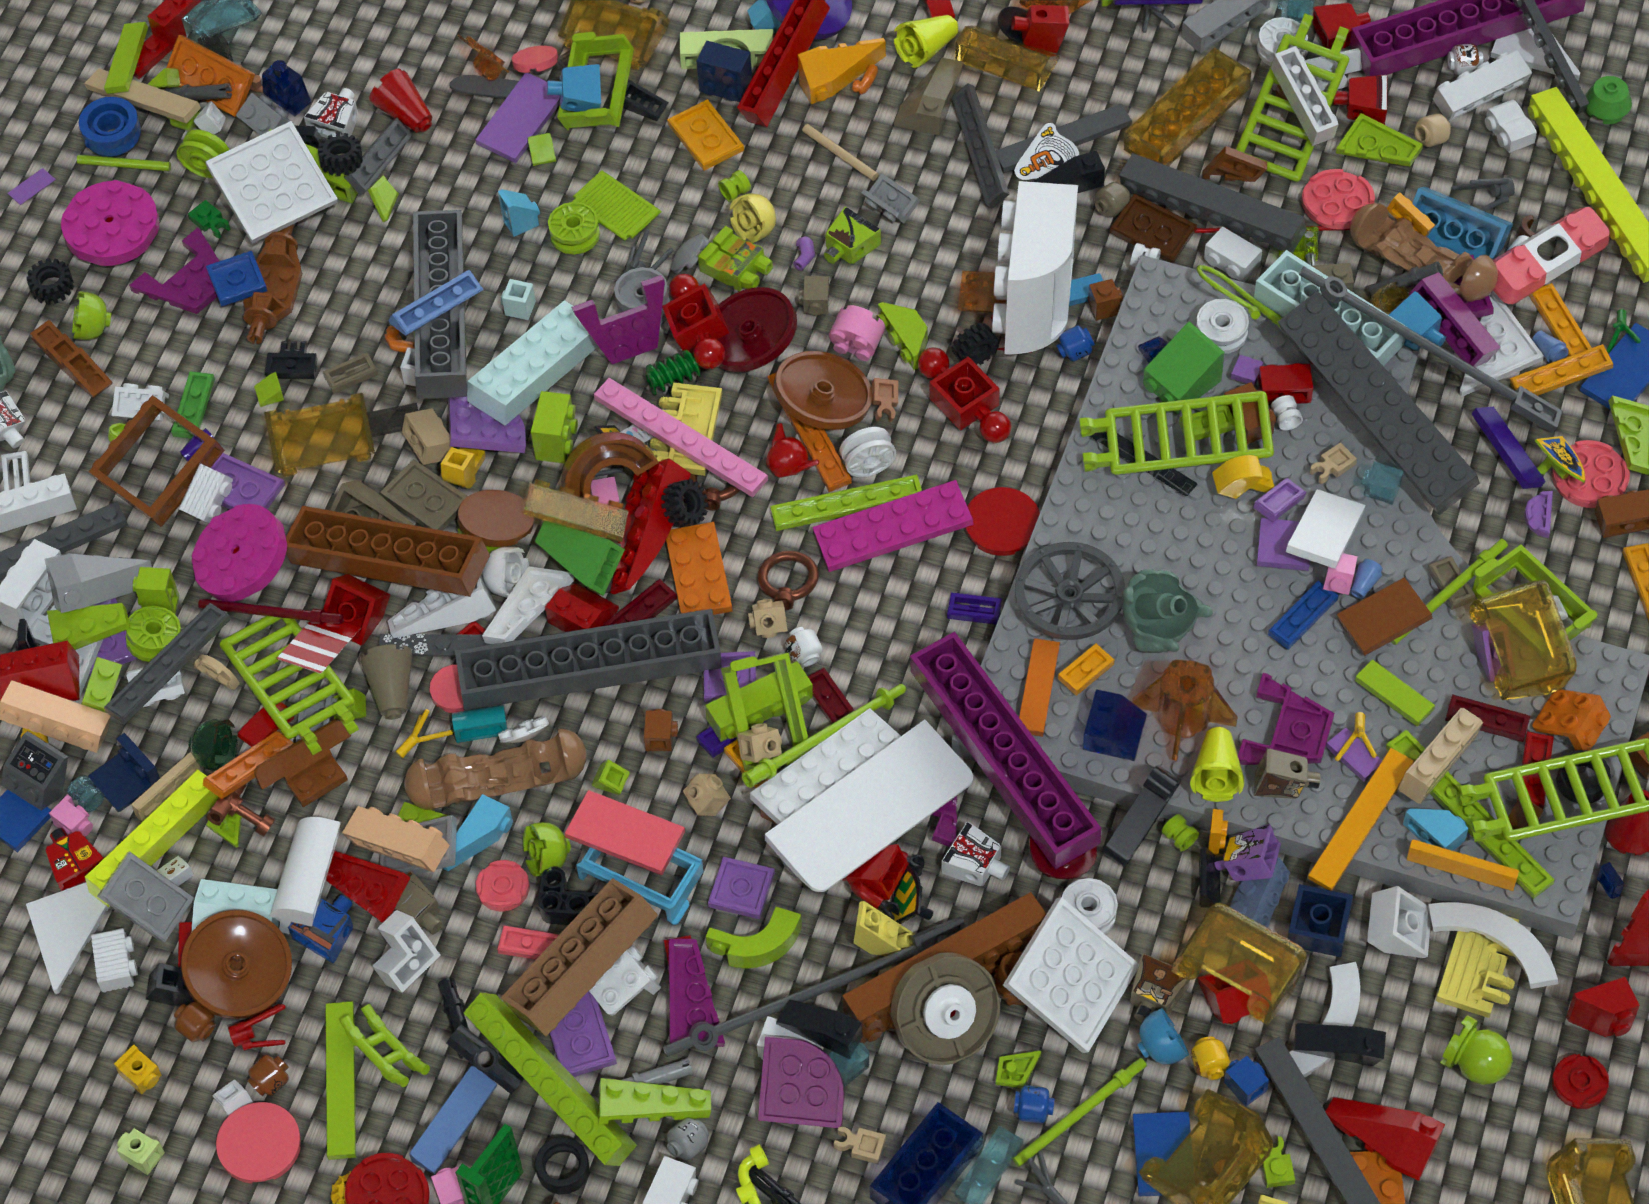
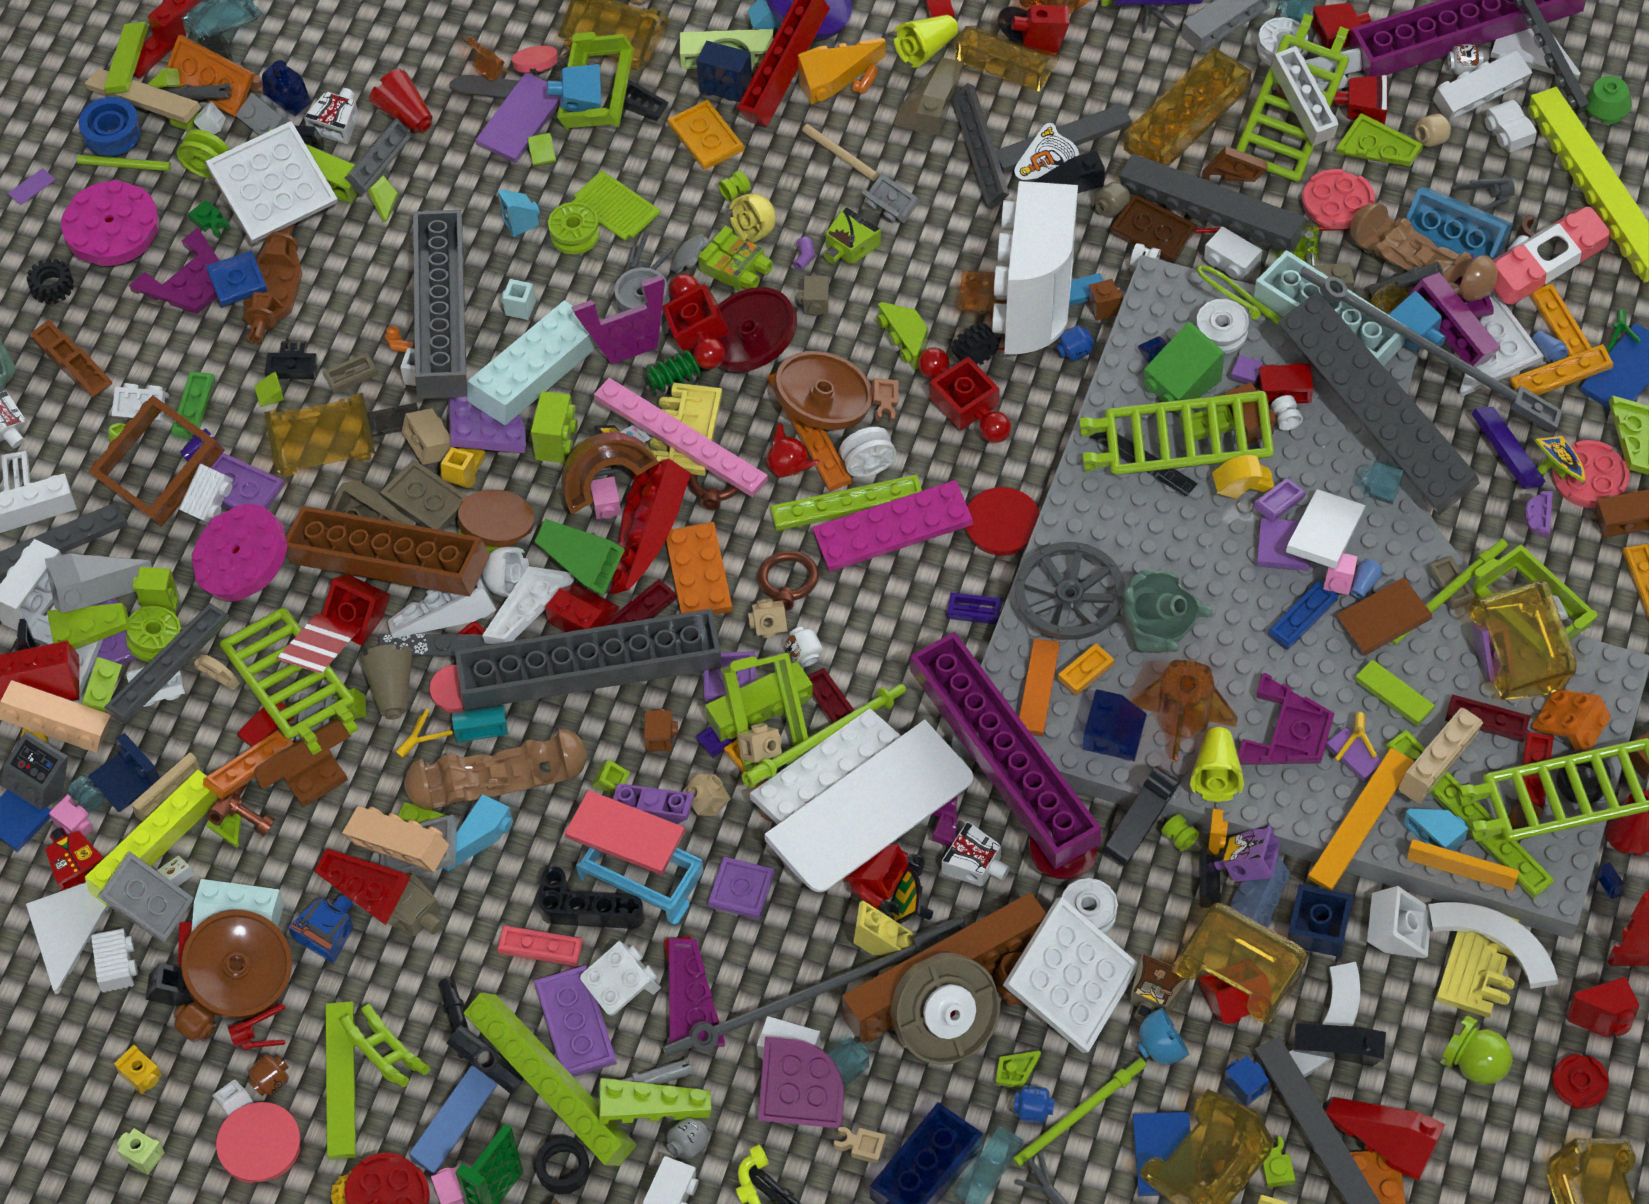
lime cylinder [72,291,111,340] -> none
clear green cylinder [189,719,238,771] -> none
dark red bar [198,598,344,625] -> none
white brick [270,817,341,934] -> none
black tyre [318,133,363,176] -> none
white brick [372,910,441,993] -> none
medium blue slope [388,270,484,336] -> none
coral tile [476,860,530,912] -> none
white dish [498,716,549,743] -> none
medium nougat brick [501,878,658,1037] -> none
clear yellow slope [520,479,628,542] -> none
lime cylinder [523,823,571,877] -> none
black tyre [661,479,708,528] -> none
lime arch [706,906,802,969] -> none
black slope [776,1000,863,1059] -> none
bright pink brick [829,305,885,361] -> none
yellow head [1190,1036,1230,1080] -> none
dark tan torso [1254,748,1321,799] -> none
tan plate [1310,443,1357,484] -> none
light orange plate [1387,192,1435,237] -> none
none -> medium lavender slope [613,783,694,824]

